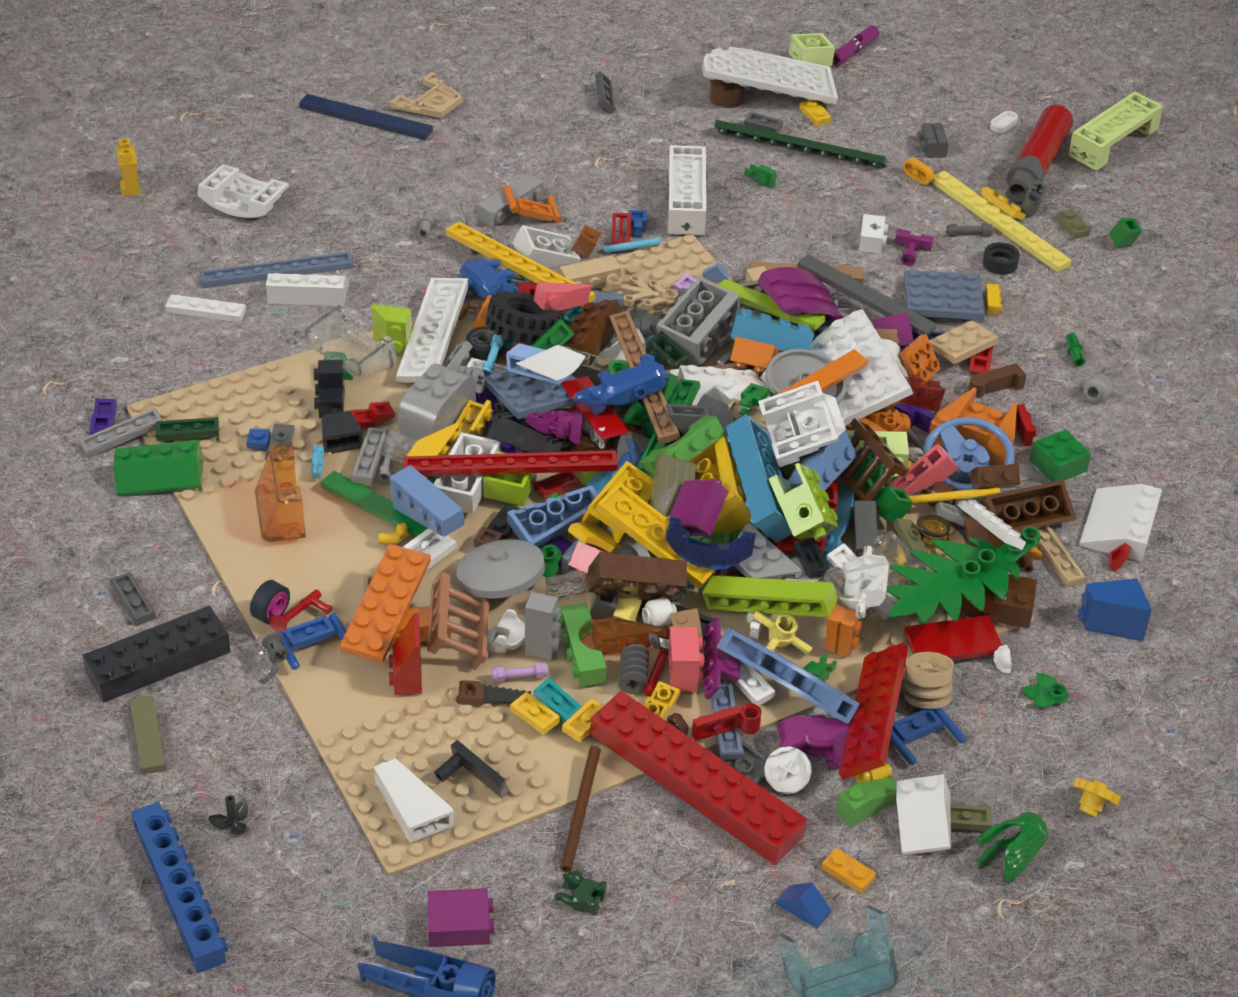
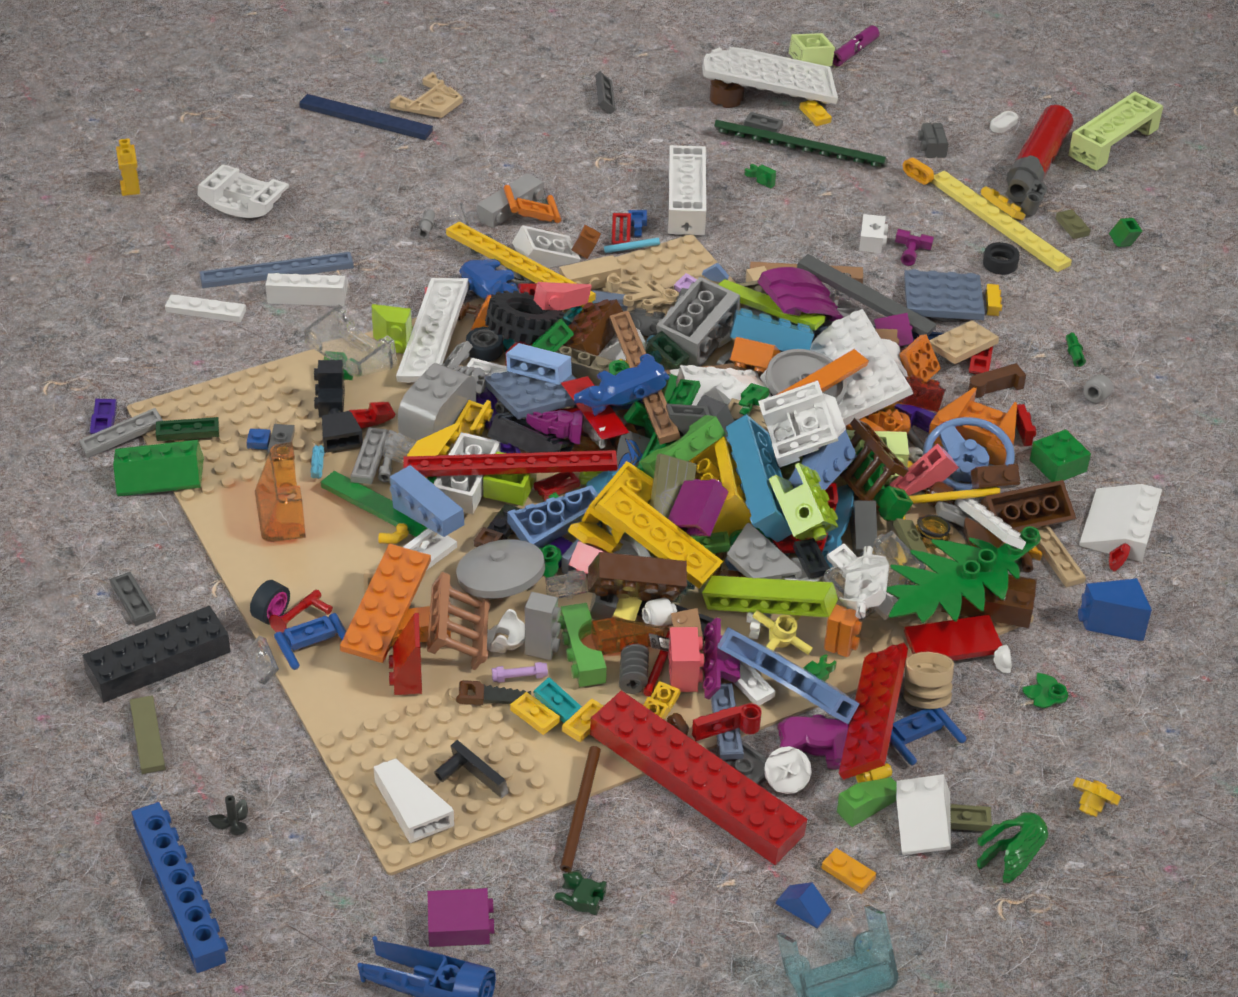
dark grey bush [262,633,289,663] -> none
medium azure bar [482,334,505,377] -> none
white sticker [516,345,586,381] -> none
clear blue windscreen [665,516,756,570] -> none
dark grey bar [946,223,992,236] -> none

